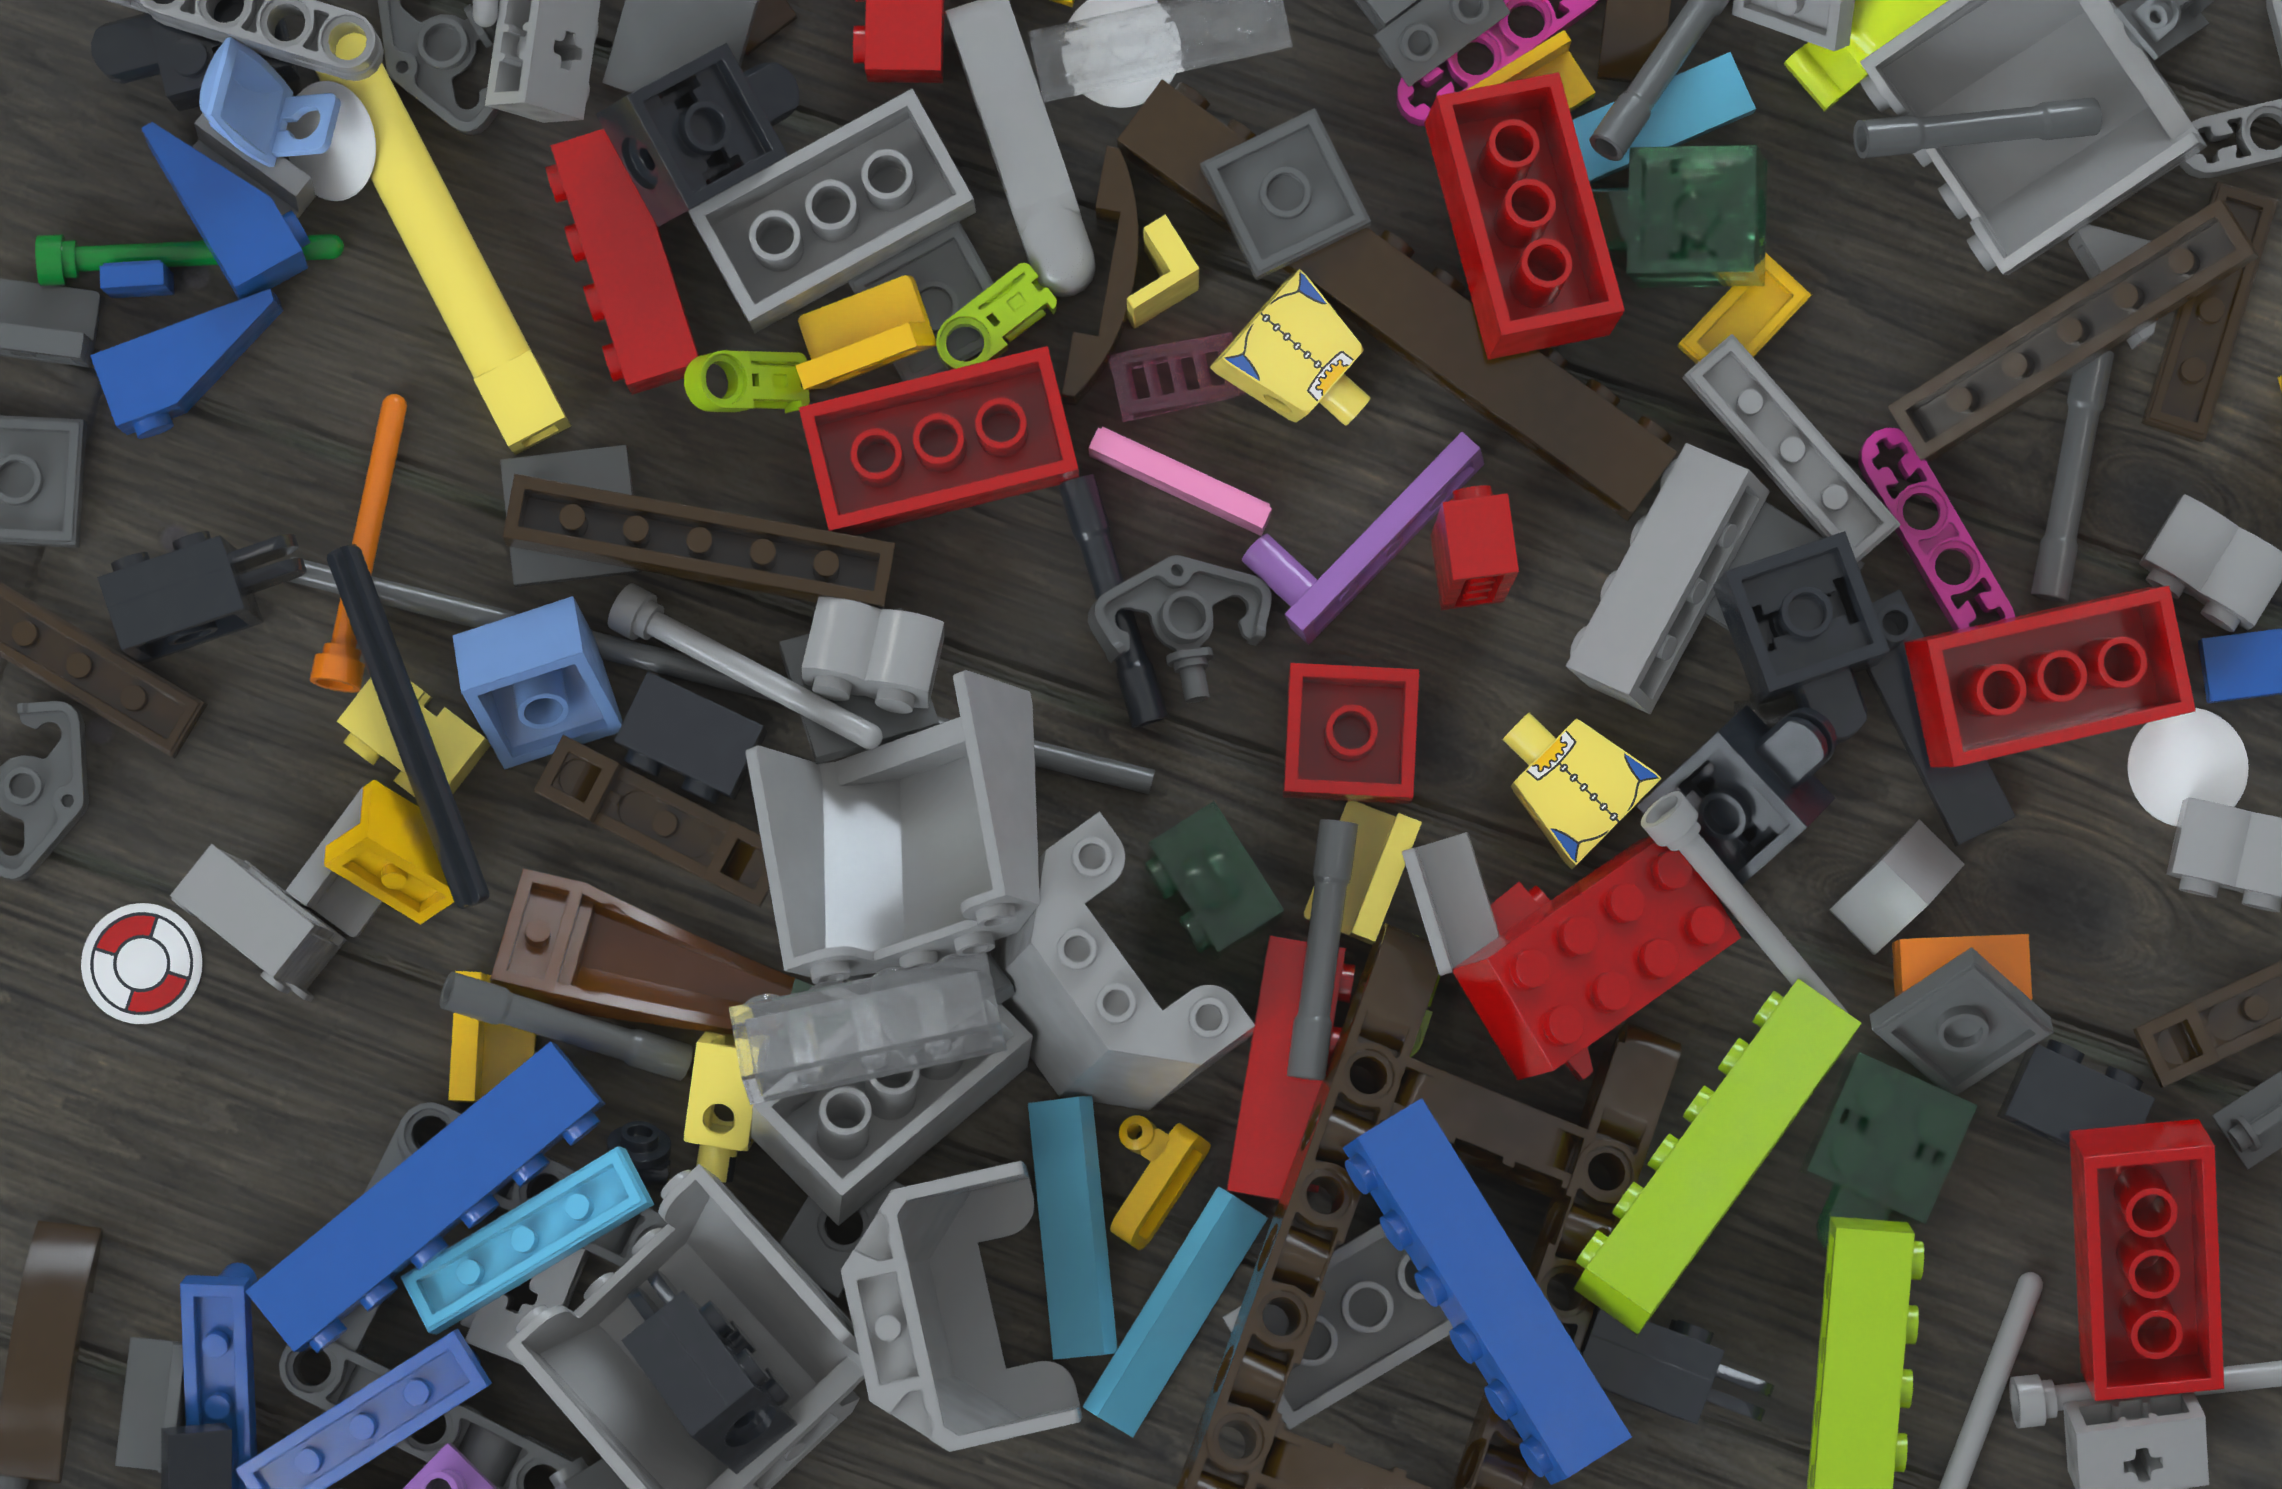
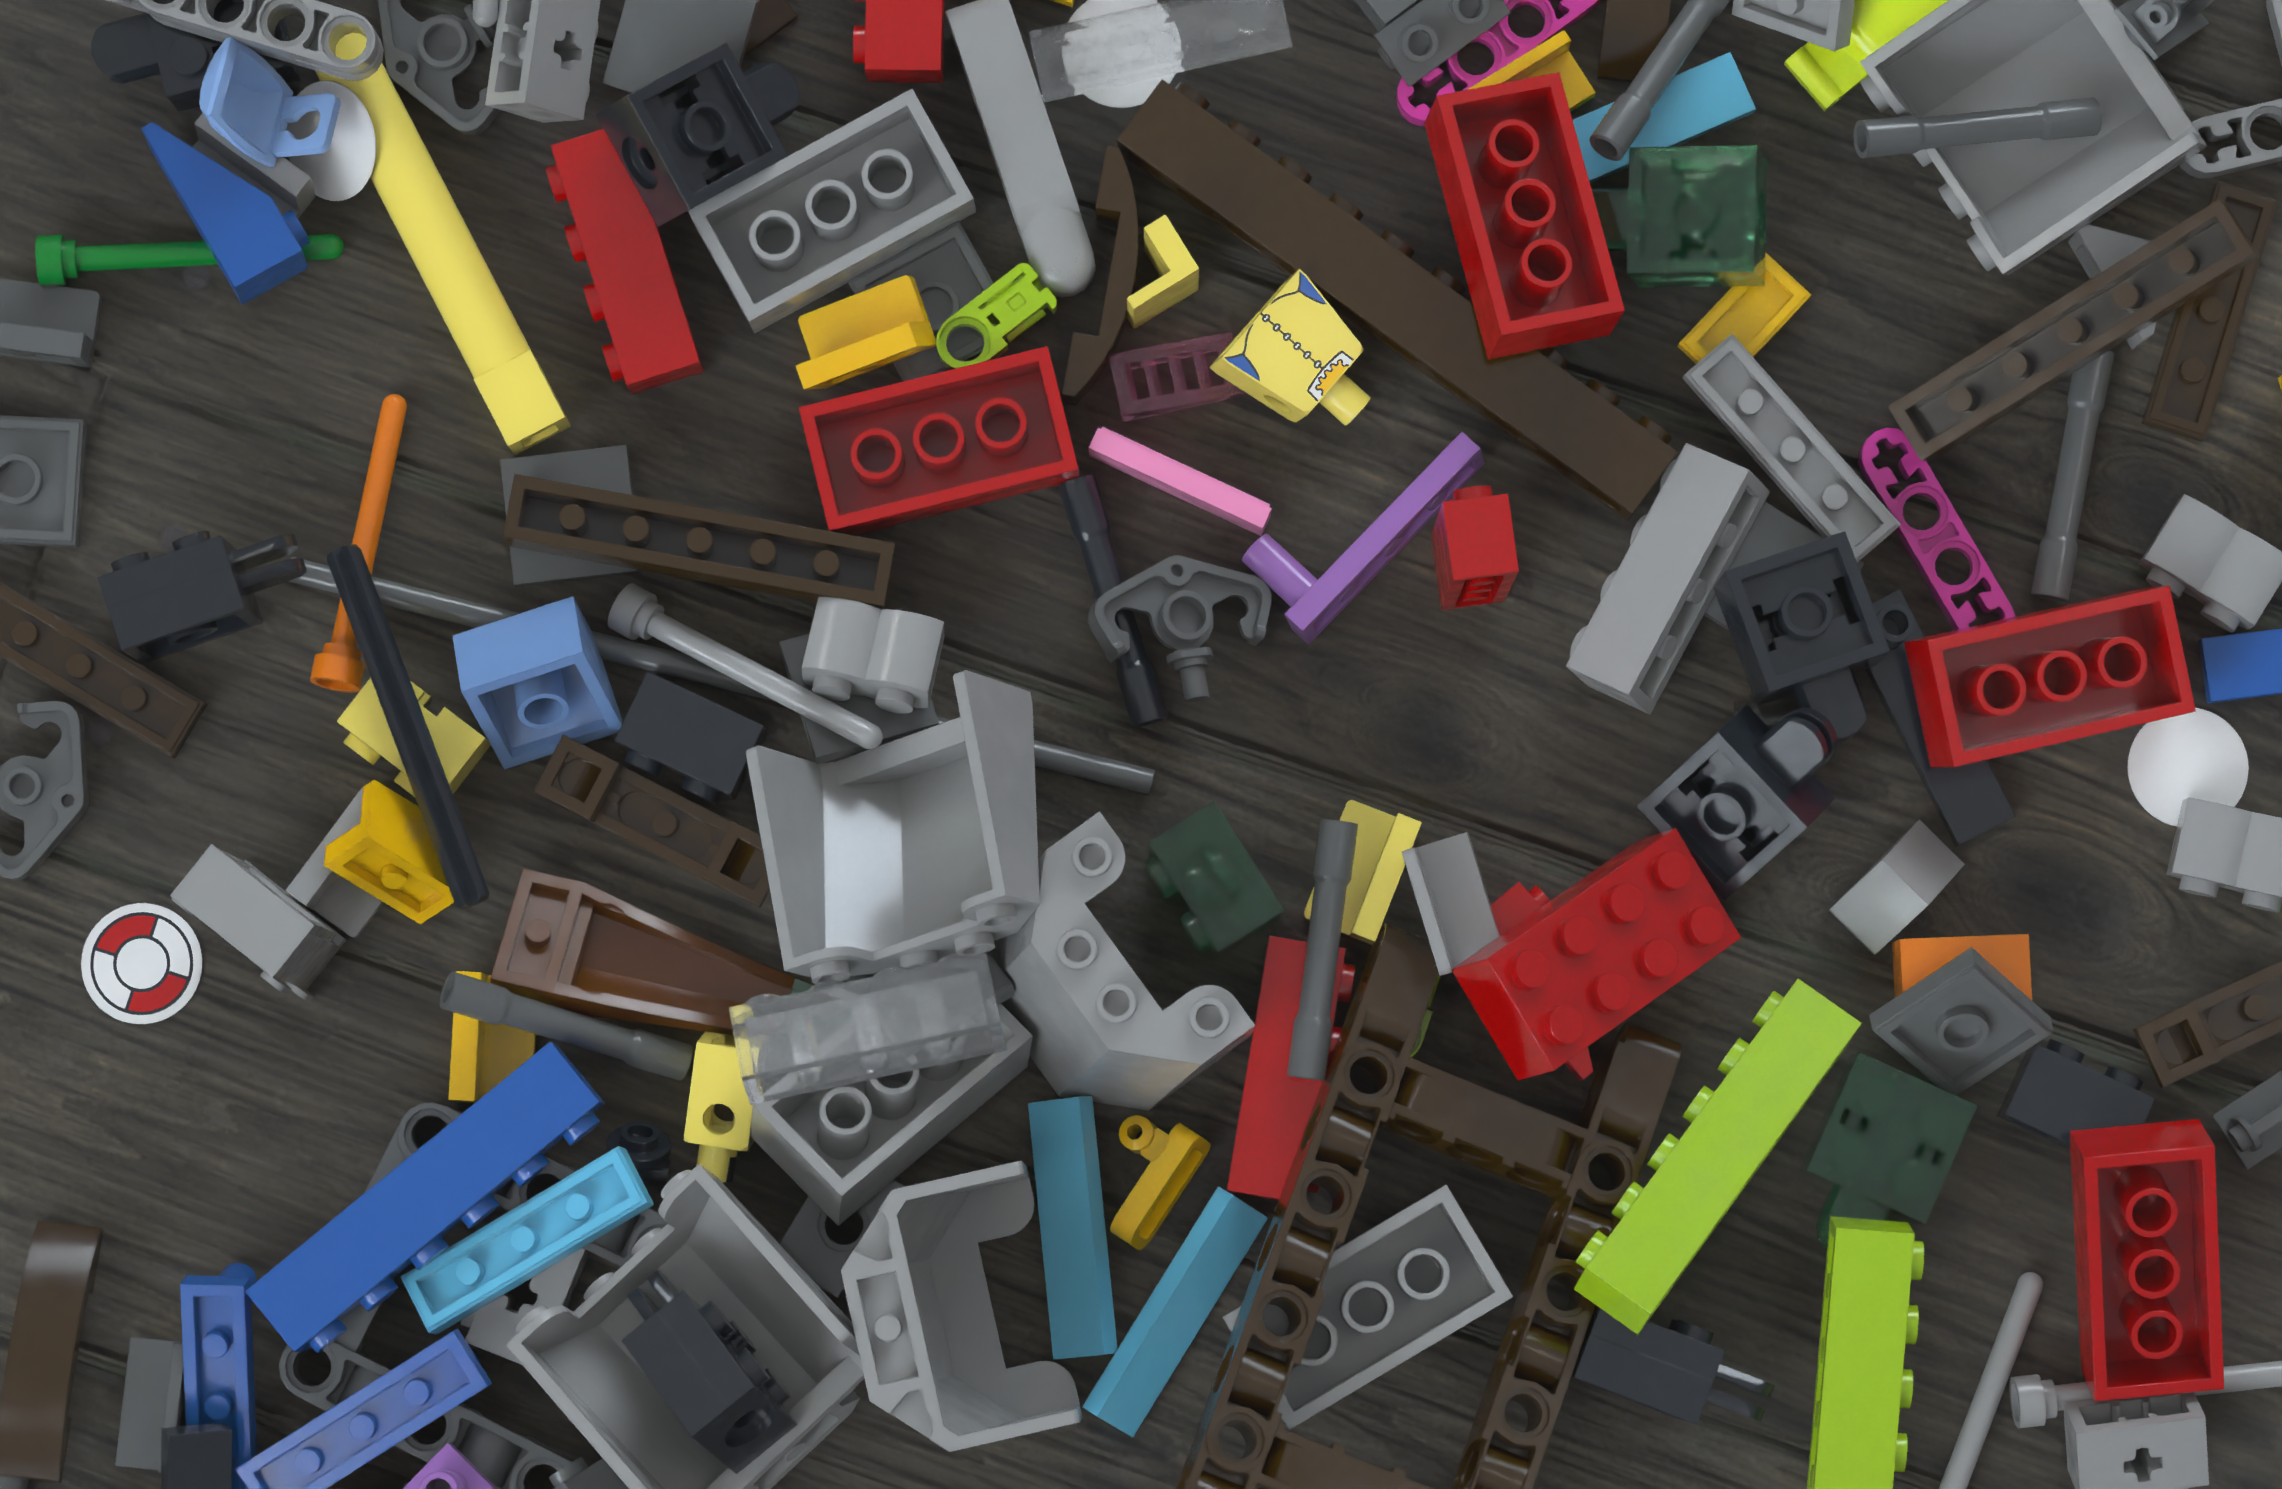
blue slope [90,288,284,439] -> none
blue tile [99,260,174,299] -> none
lime piece [684,350,810,413] -> none
dark grey tile [1200,108,1371,280] -> none
red brick [1283,663,1419,804] -> none
blue brick [1343,1098,1632,1485] -> none
light yellow torso [1502,712,1662,869] -> none
light grey piece [1641,791,1848,1013] -> none

